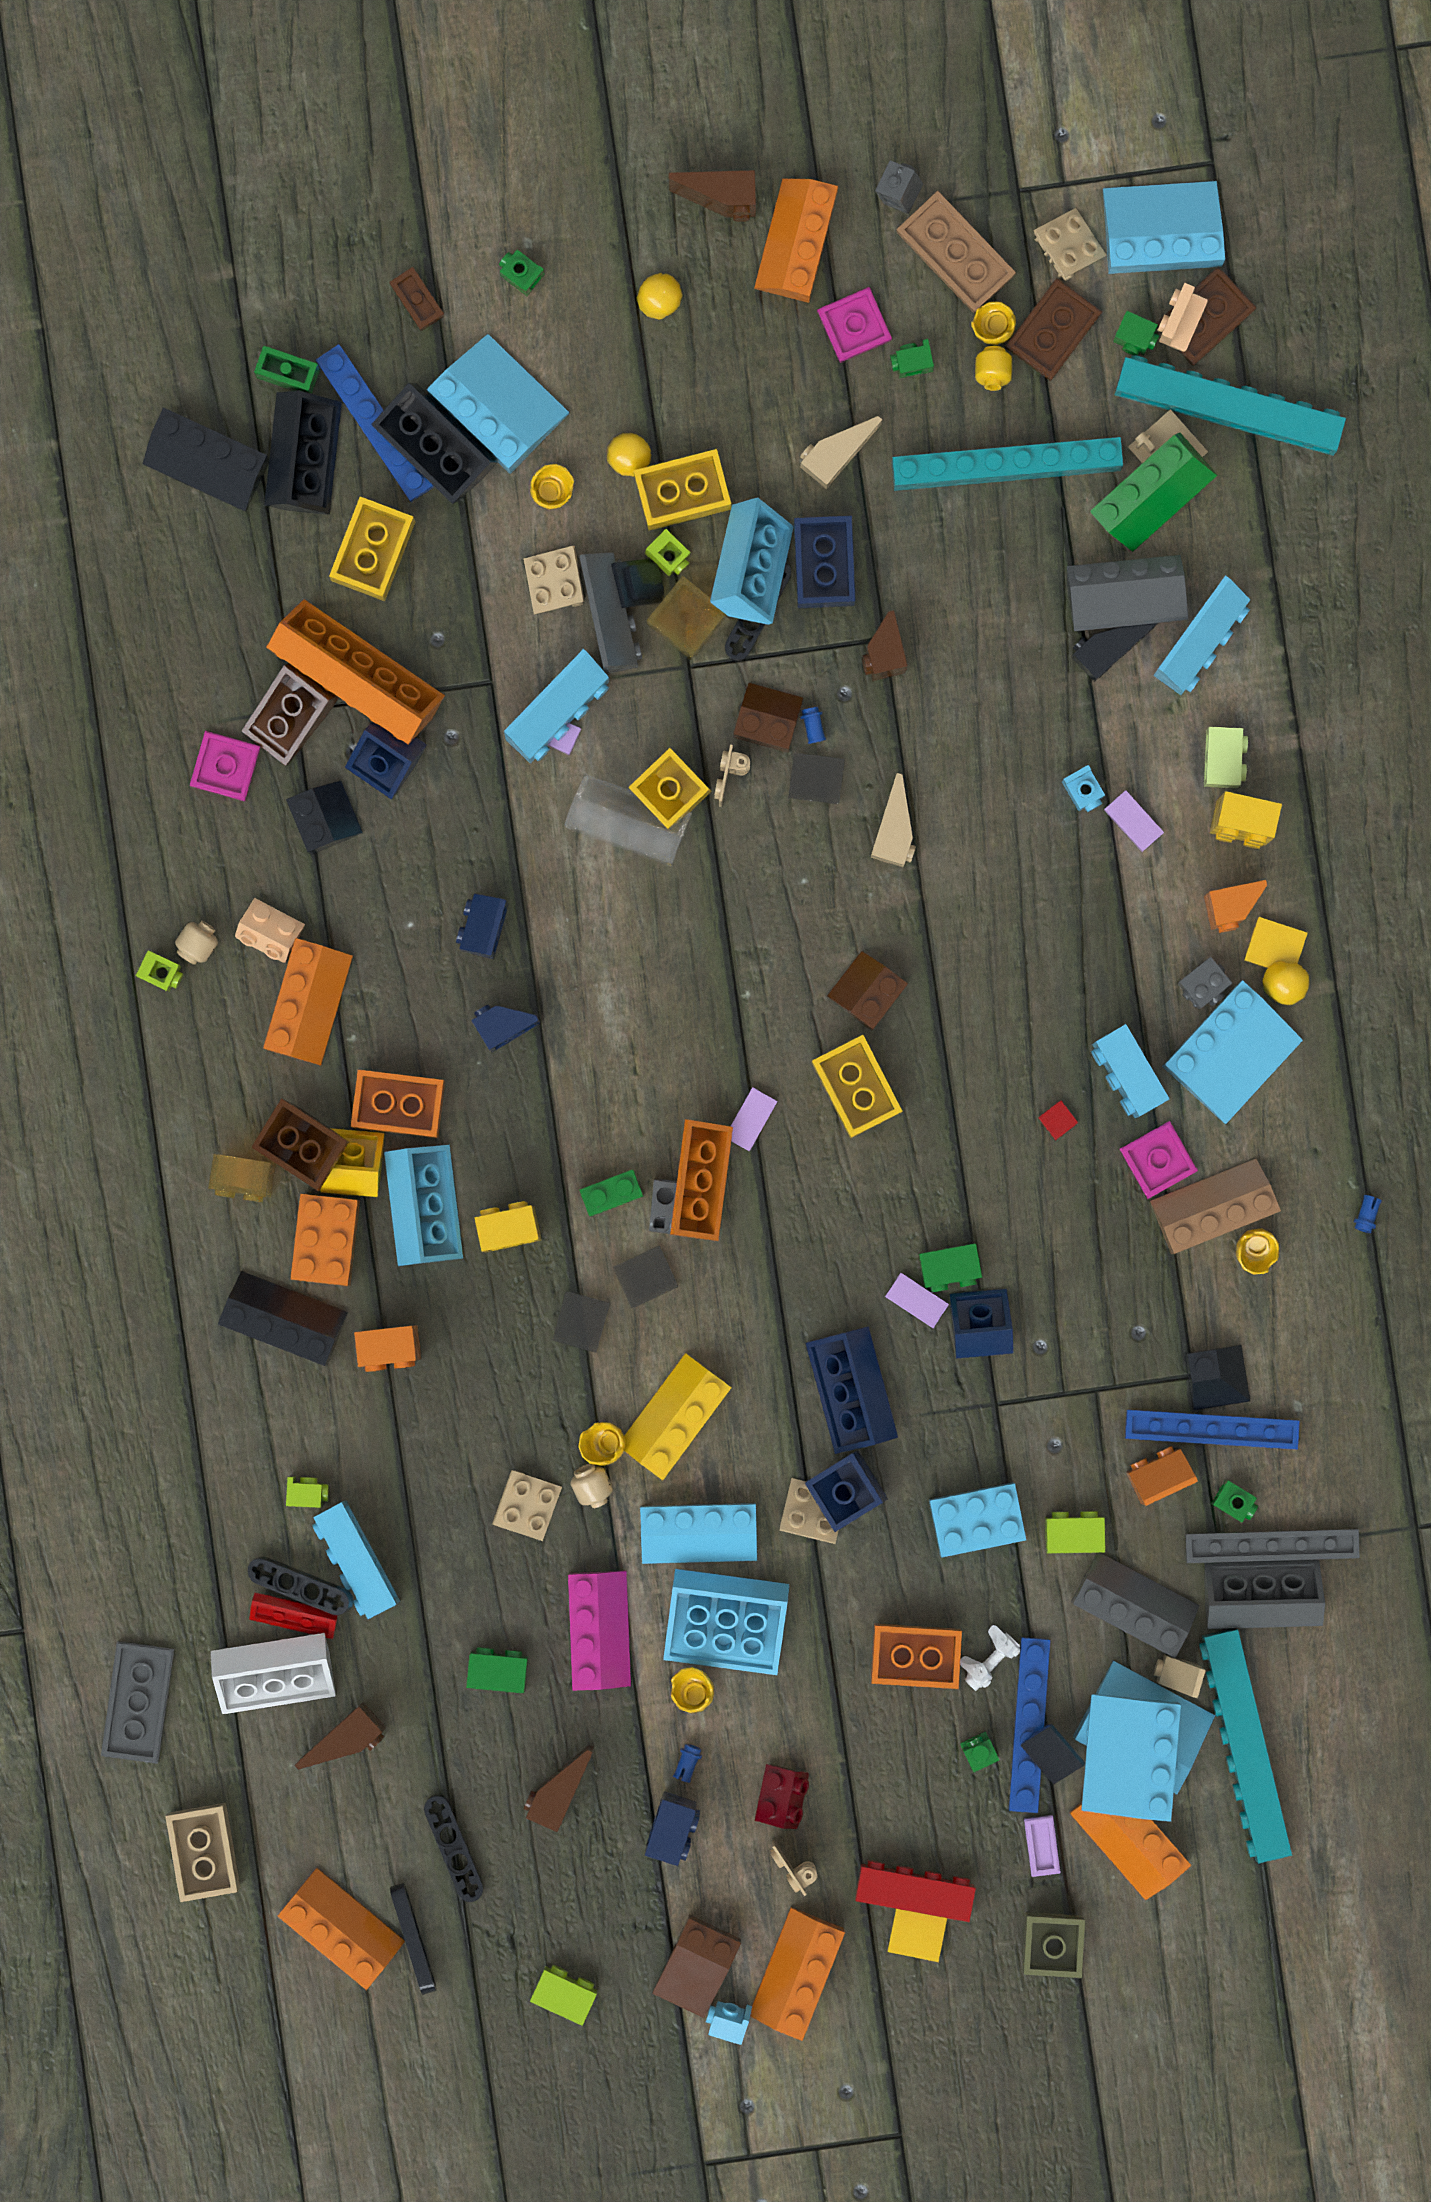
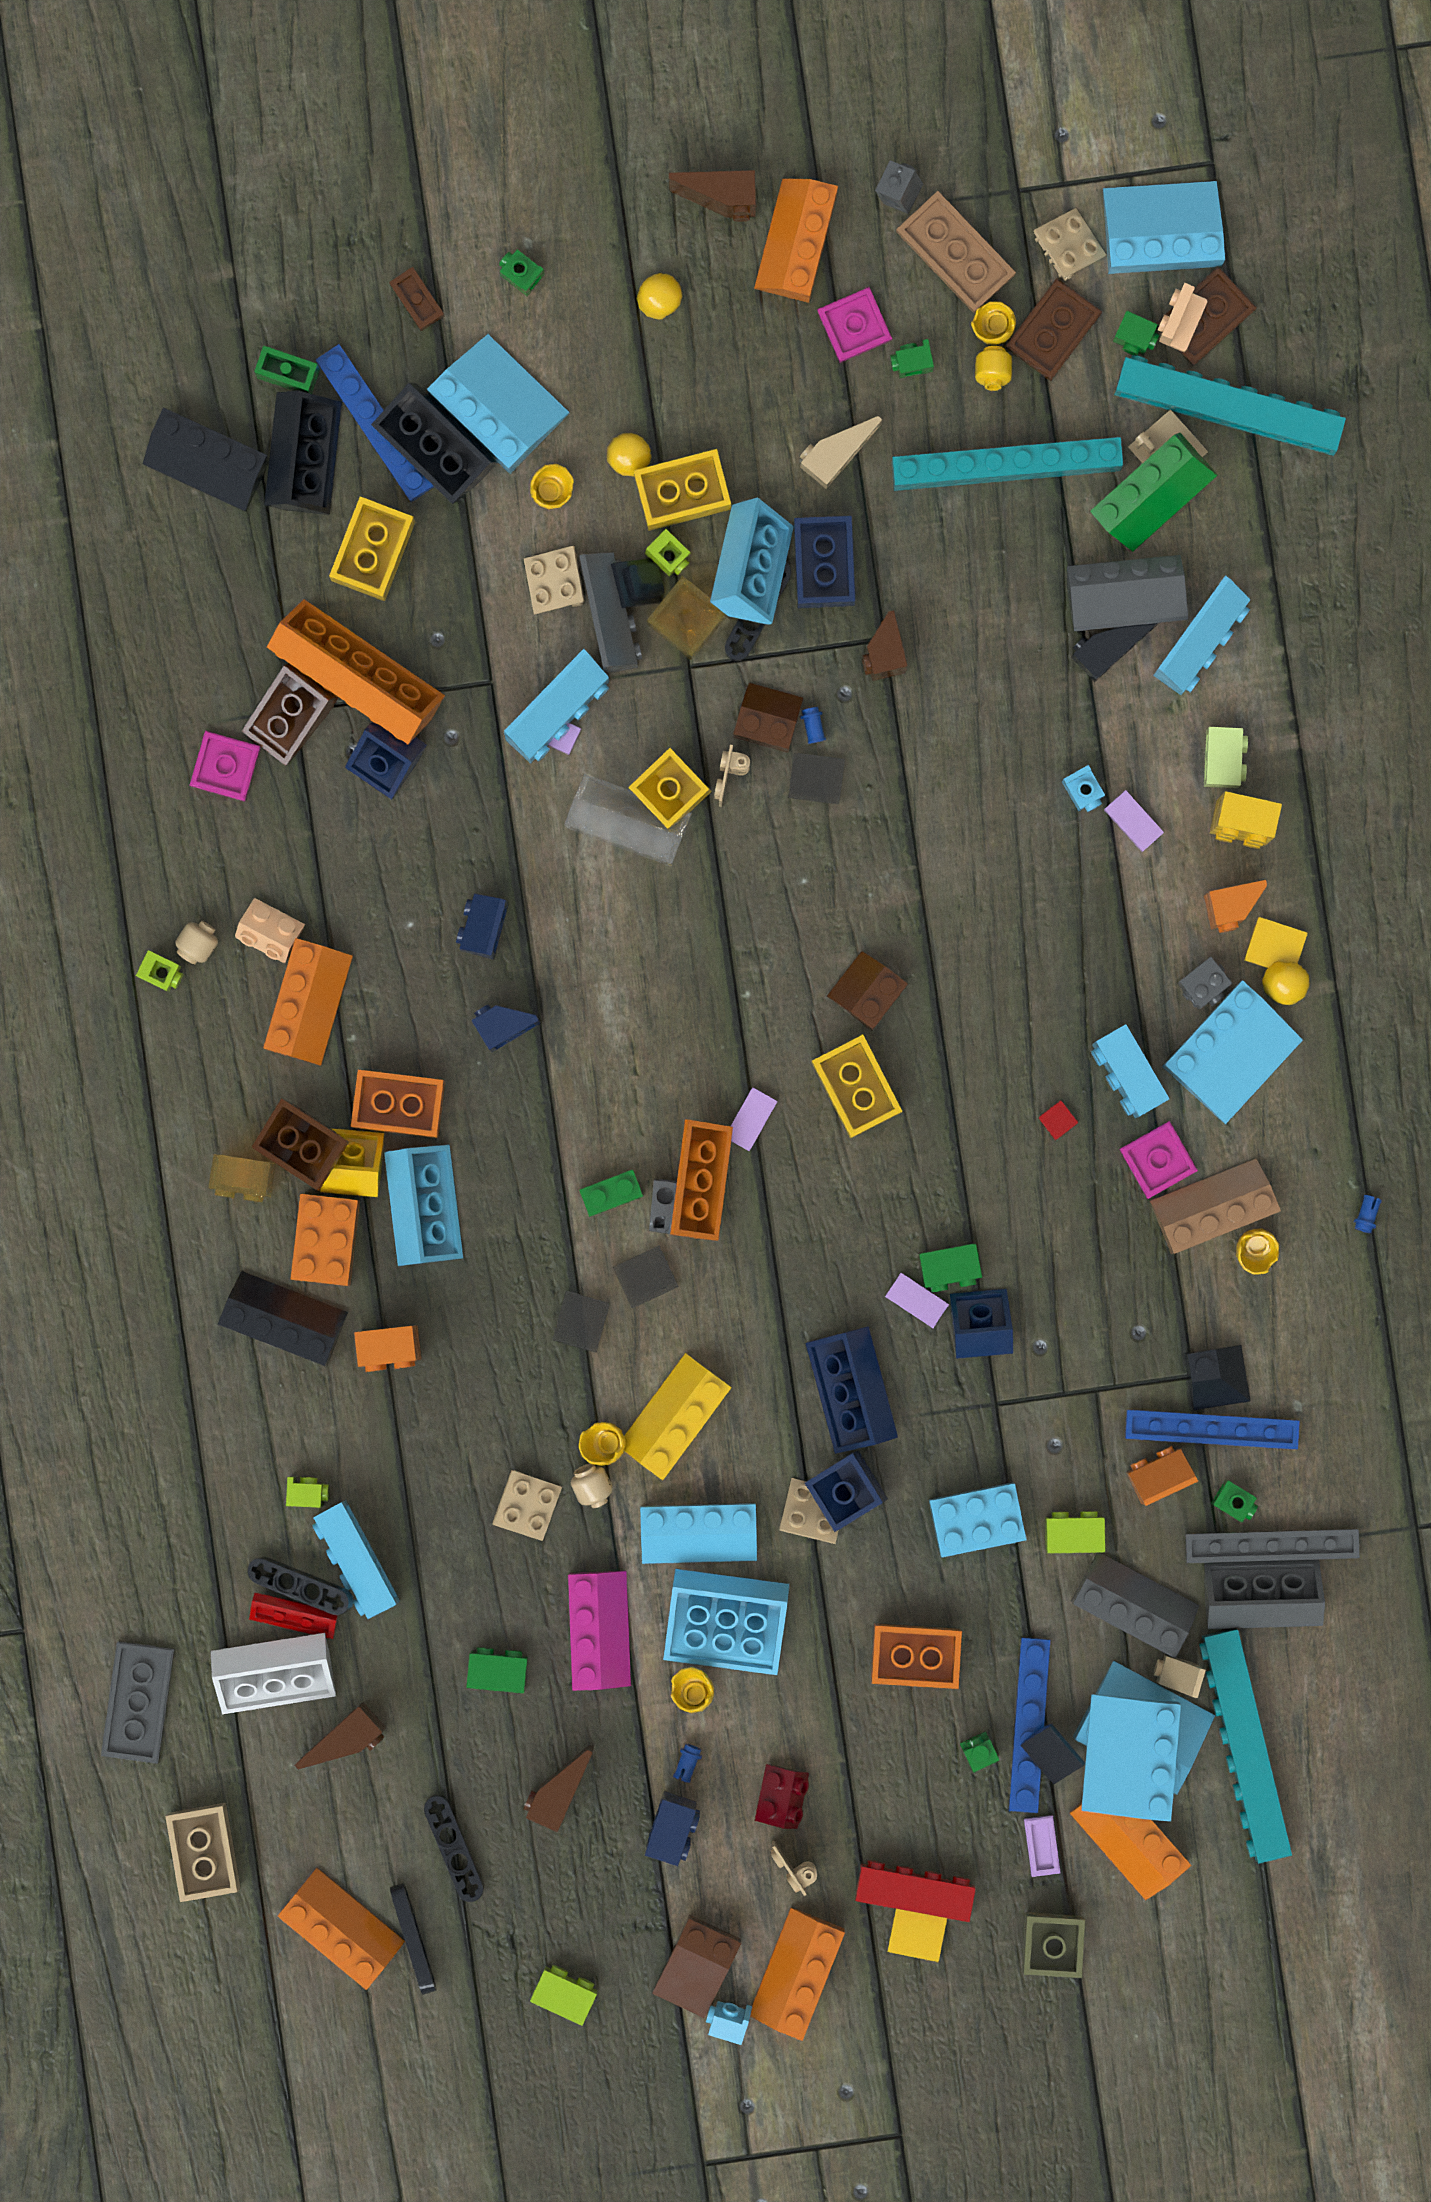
black slope [286,780,363,855] -> none
yellow brick [475,1201,542,1252] -> none
tan slope [871,773,916,867] -> none
white piece [960,1625,1021,1691] -> none

